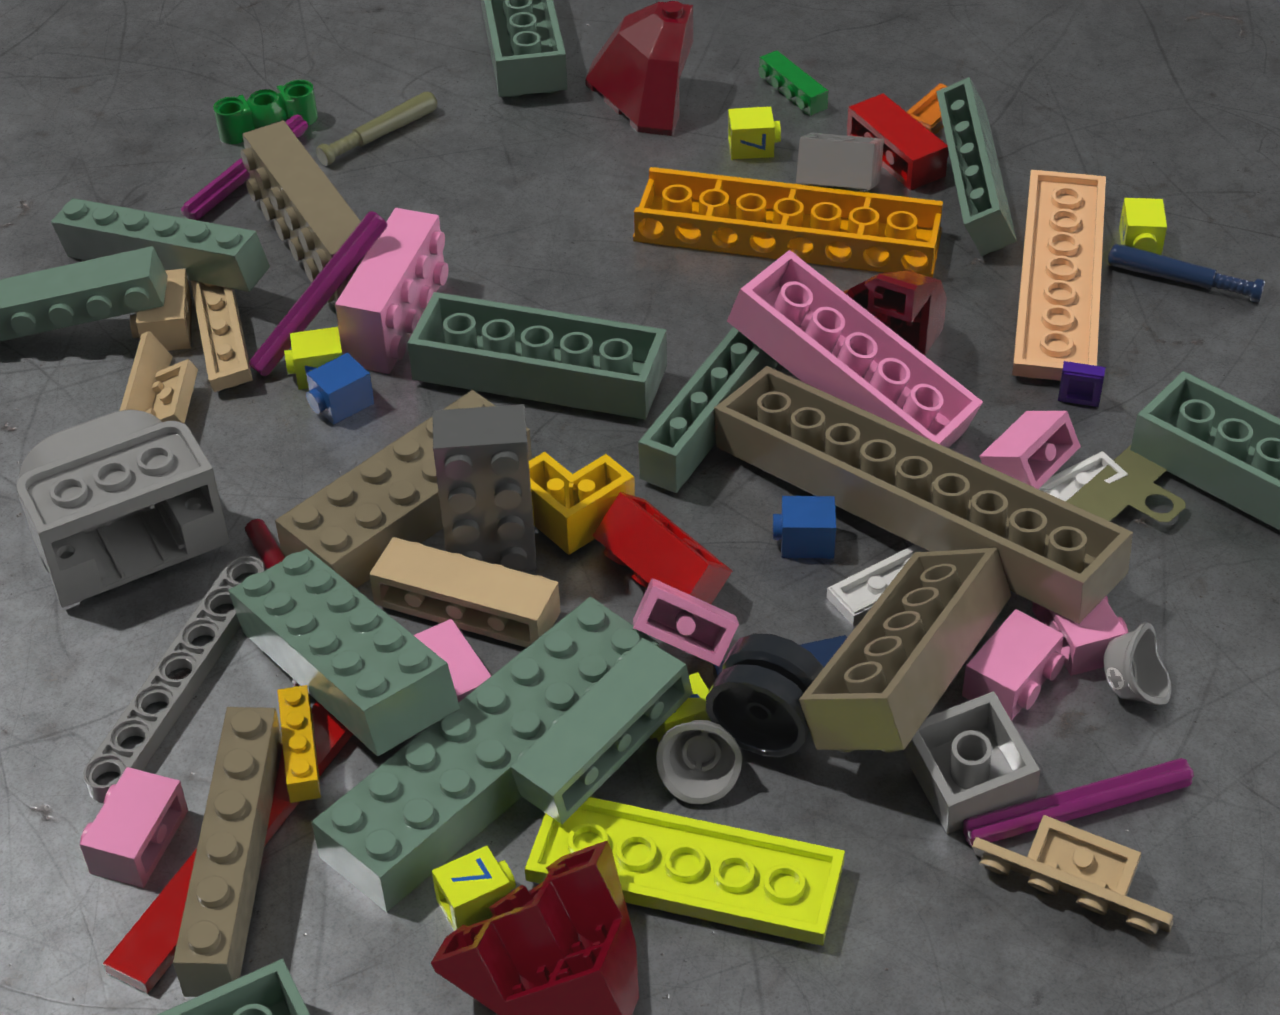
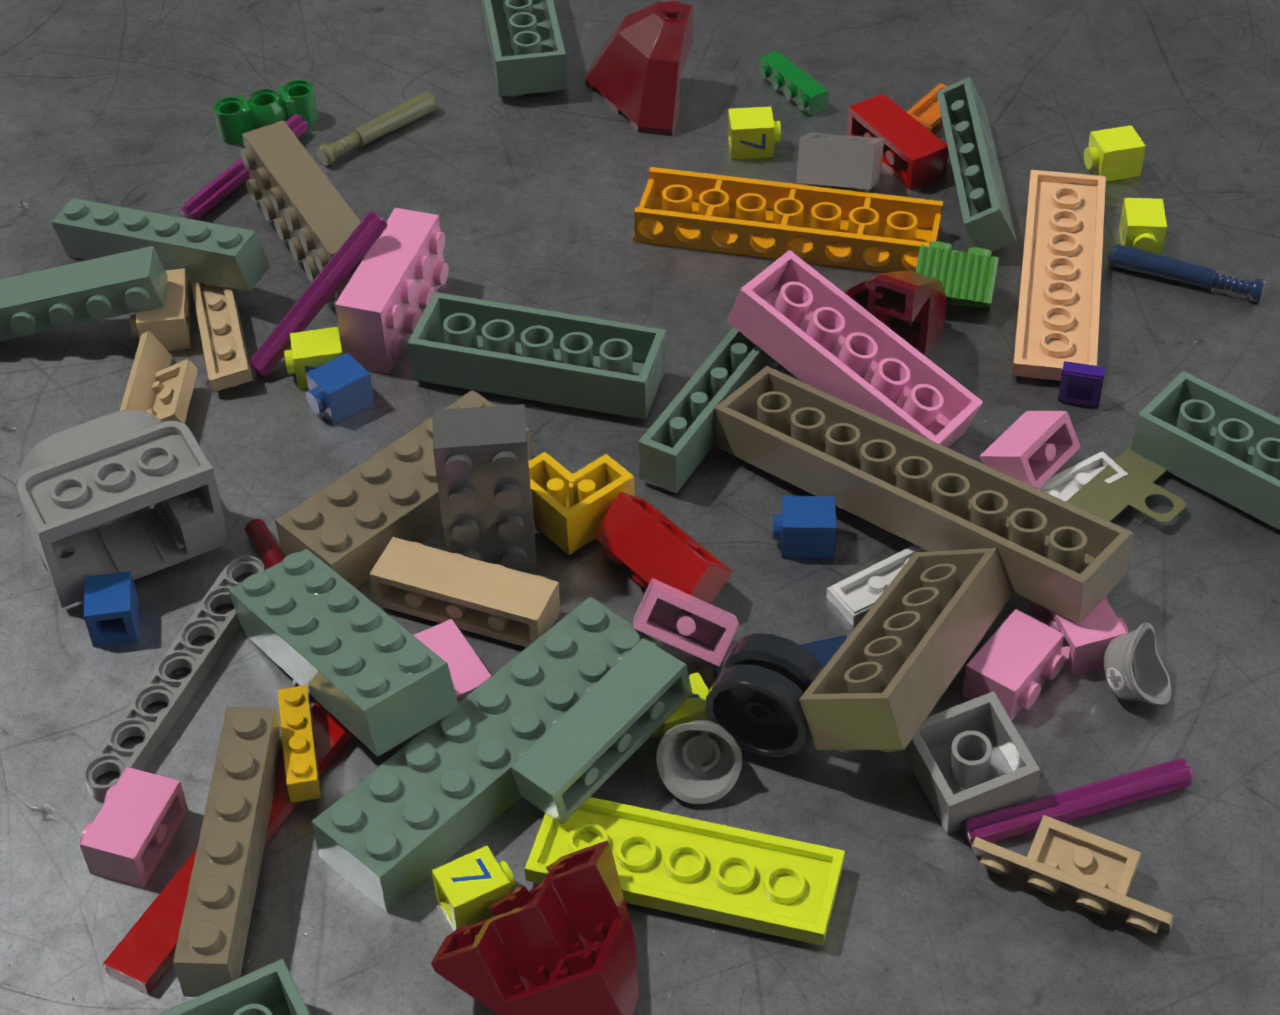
none -> blue brick [84,571,139,647]
none -> bright green brick [916,241,999,310]
none -> neon yellow brick [1084,125,1146,182]

